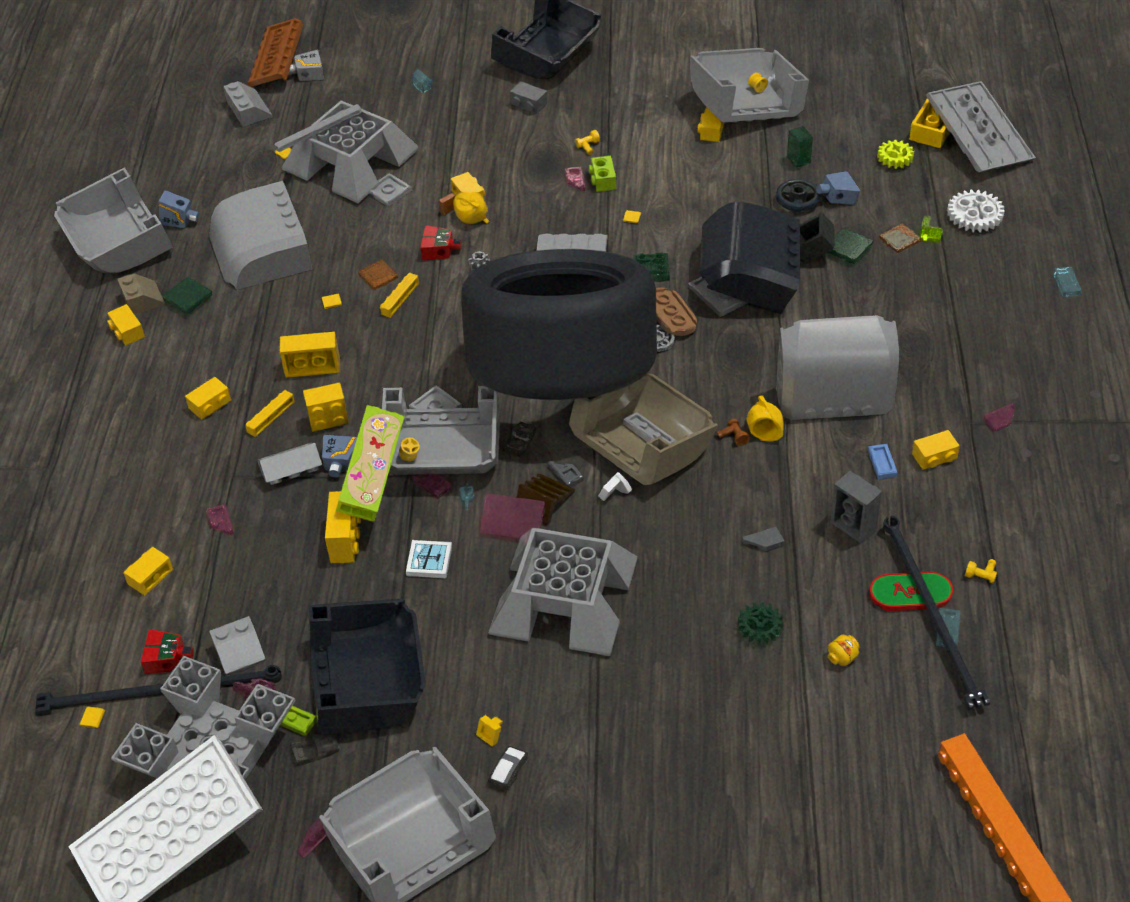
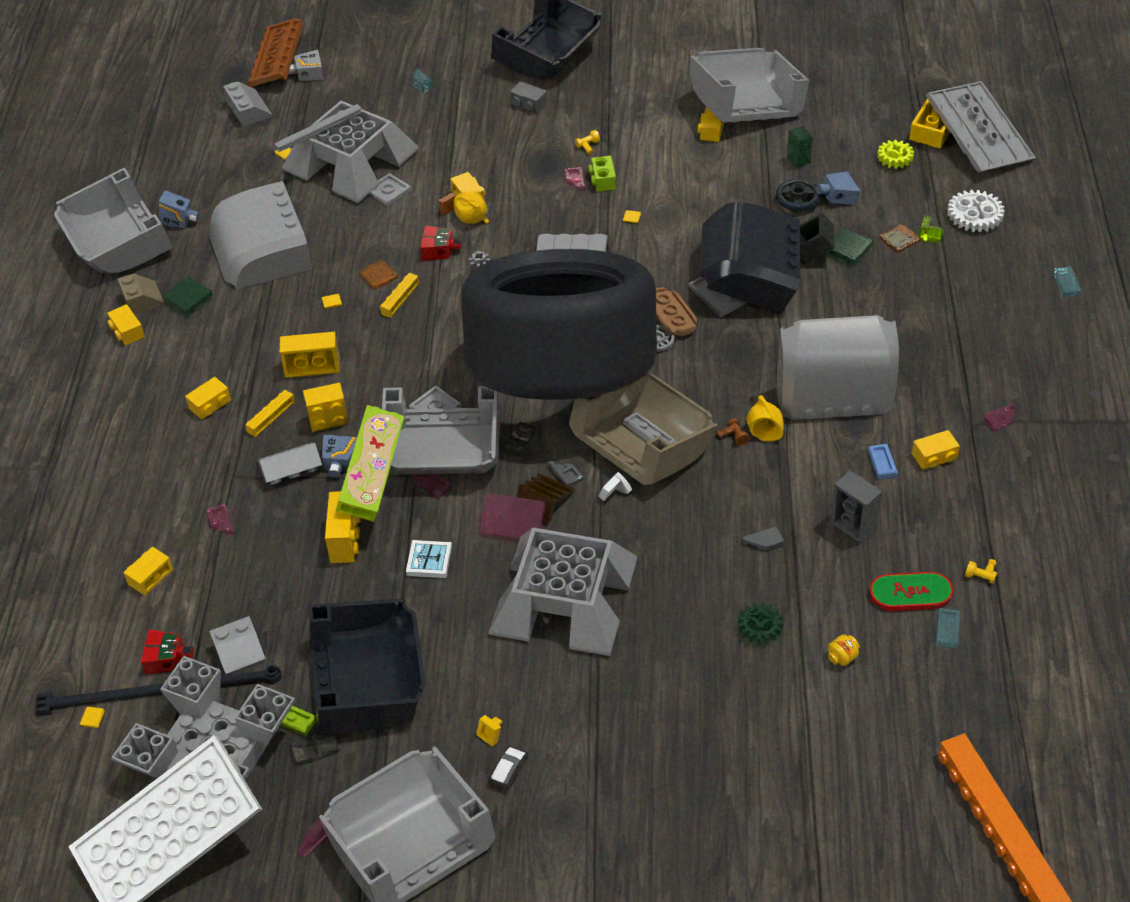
clear pink tile [233,678,276,695] -> none
yellow wheel [399,437,420,462] -> none
clear light blue piece [460,483,474,510] -> none
clear green tile [633,253,670,282] -> none
yellow wheel [748,72,768,93] -> none
black hinge [883,516,990,710] -> none

